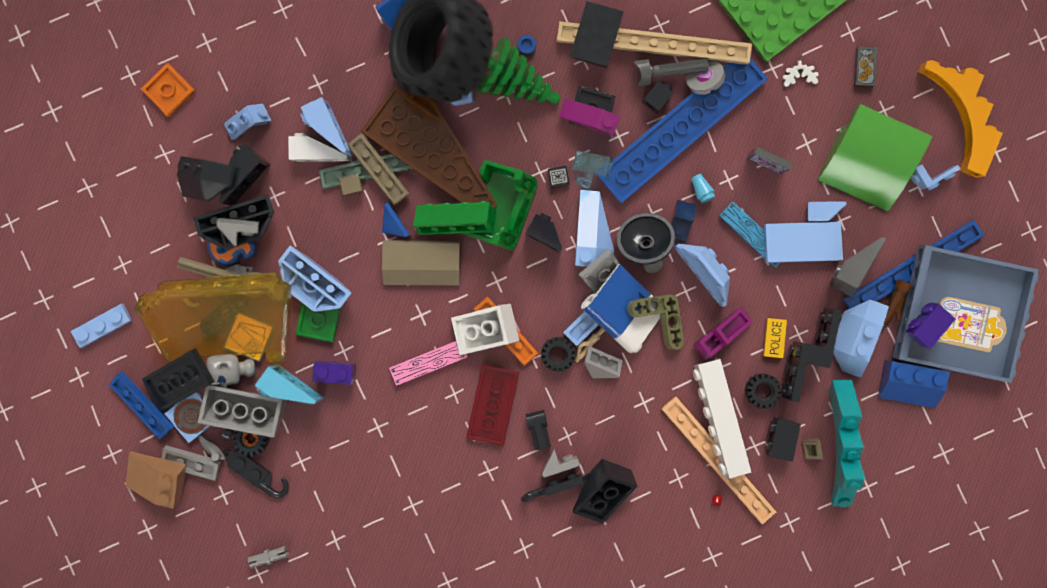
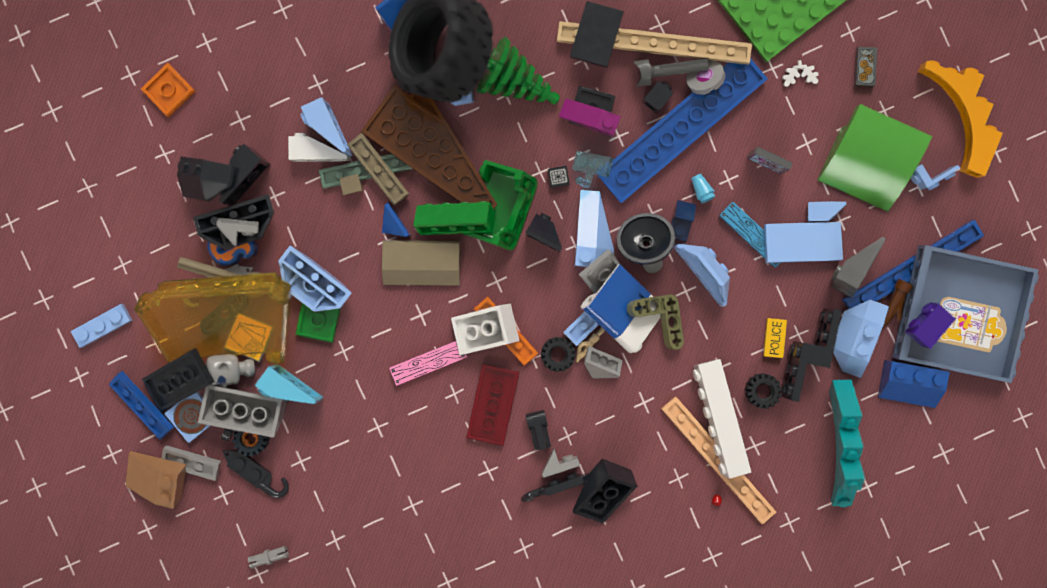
light grey bar [198,435,225,461] -> none
light blue bracket [224,104,271,140] -> none
dark purple piece [312,361,356,385] -> none
blue tile [517,35,536,56] -> none
magenta slope [692,307,753,360] -> none
black brick [764,417,801,462] -> none
dark tan slope [802,438,823,460] -> none

